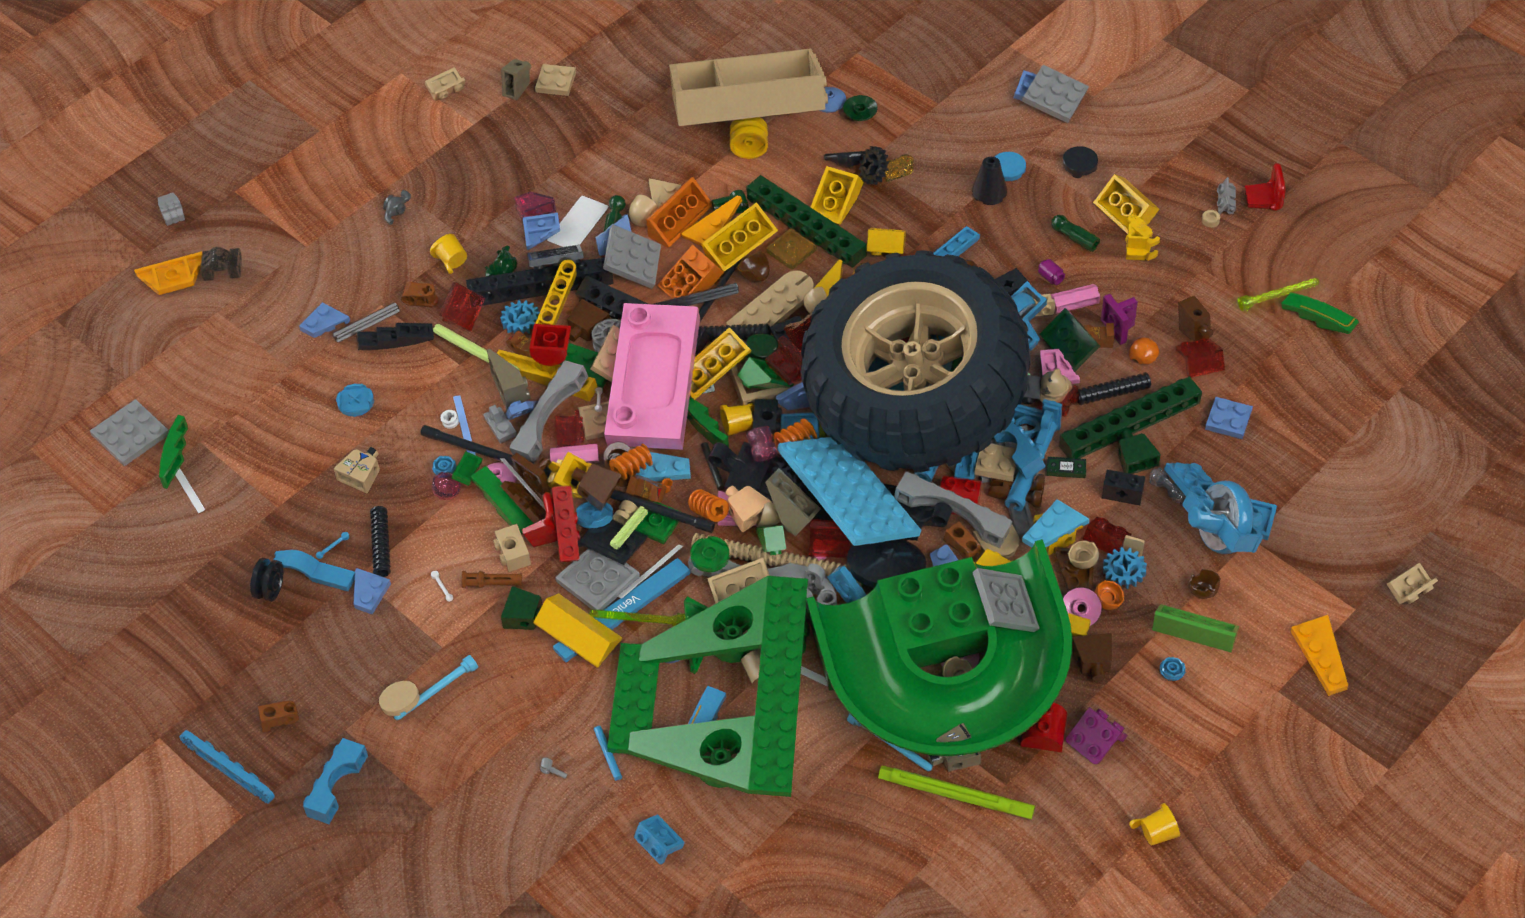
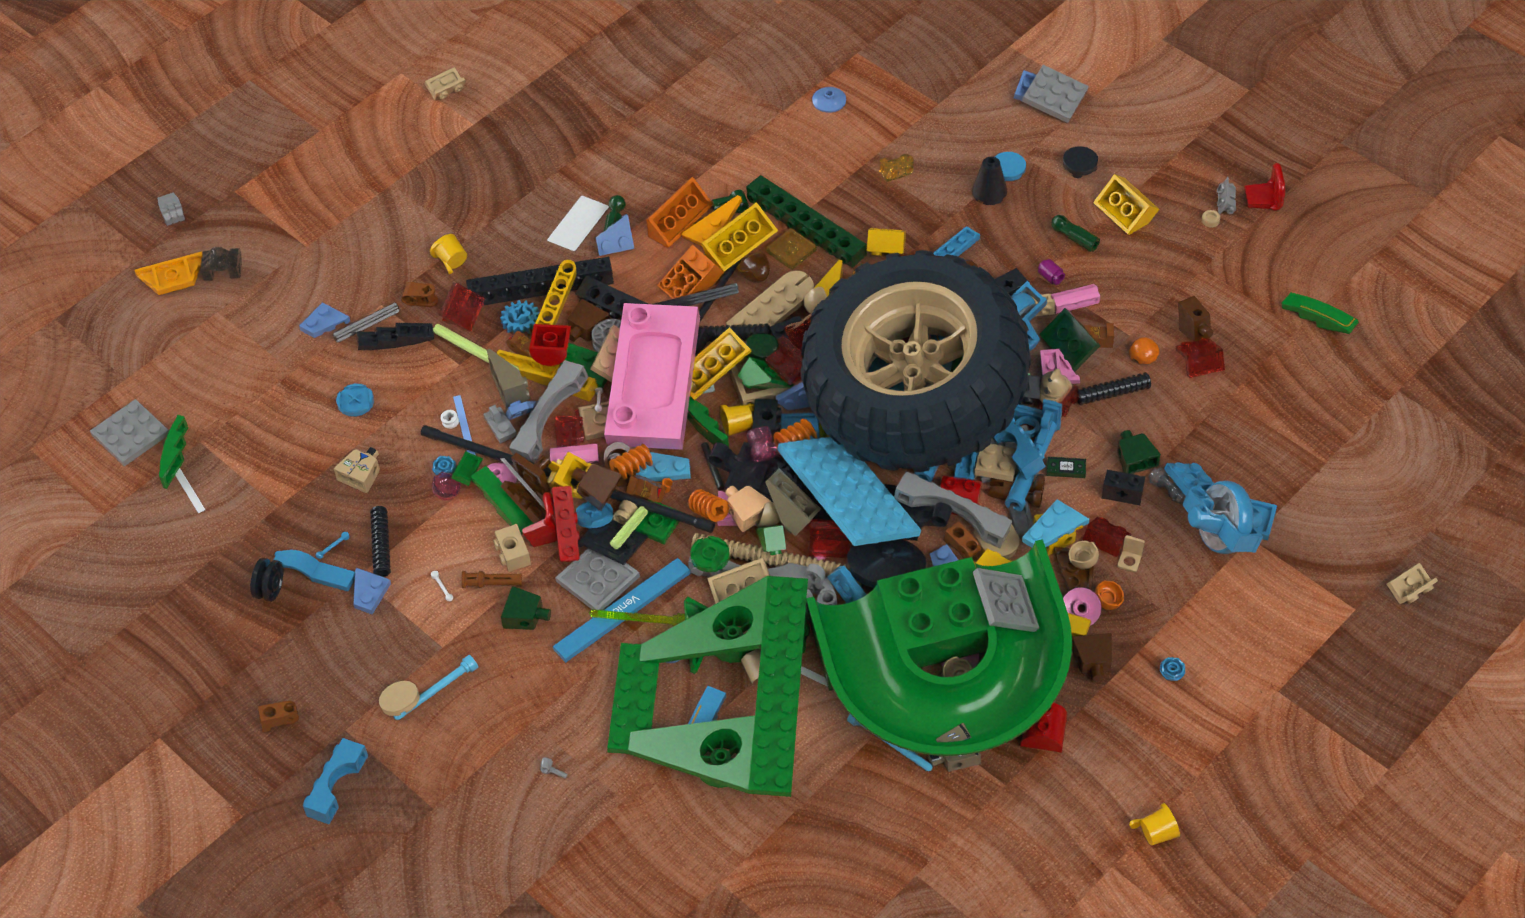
dark azure plate [179,730,275,804] -> none
dark grey piece [383,190,411,225] -> none
dark green hair [485,245,518,277] -> none
dark tan torso [501,59,531,100] -> none
clear pink slope [514,192,556,221] -> none
medium blue wing [523,213,560,250] -> none
black plate [526,244,584,269] -> none
yellow slope [534,593,622,668] -> none
tan plate [535,64,576,96] -> none
dark azure bar [594,726,622,781] -> none
light grey plate [603,225,661,289] -> none
white sticker [617,545,683,598] -> none
tan helmet [629,195,658,227] -> none
dark azure bracket [634,814,685,865] -> none
tan wing [649,178,681,208] -> none
tan panel [669,49,828,126] -> none
yellow wheel [730,117,768,159] -> none
yellow slope [811,166,863,225] -> none
black piece [824,151,866,168] -> none
dark green dish [843,95,878,121] -> none
black gear [858,146,889,185] -> none
lime piece [878,765,1035,820] -> none
dark green brick [1059,376,1202,458] -> none
magenta bracket [1066,707,1128,765] -> none
magenta bracket [1101,294,1138,345] -> none
dark azure gear [1103,547,1147,589] -> none
yellow piece [1125,214,1160,261] -> none
bright green slope [1152,604,1239,653] -> none
reddish brown hair [1188,569,1221,599] -> none
medium blue plate [1205,397,1253,439] -> none
clear neon green piece [1237,278,1319,311] -> none
light orange wing [1291,615,1348,696] -> none

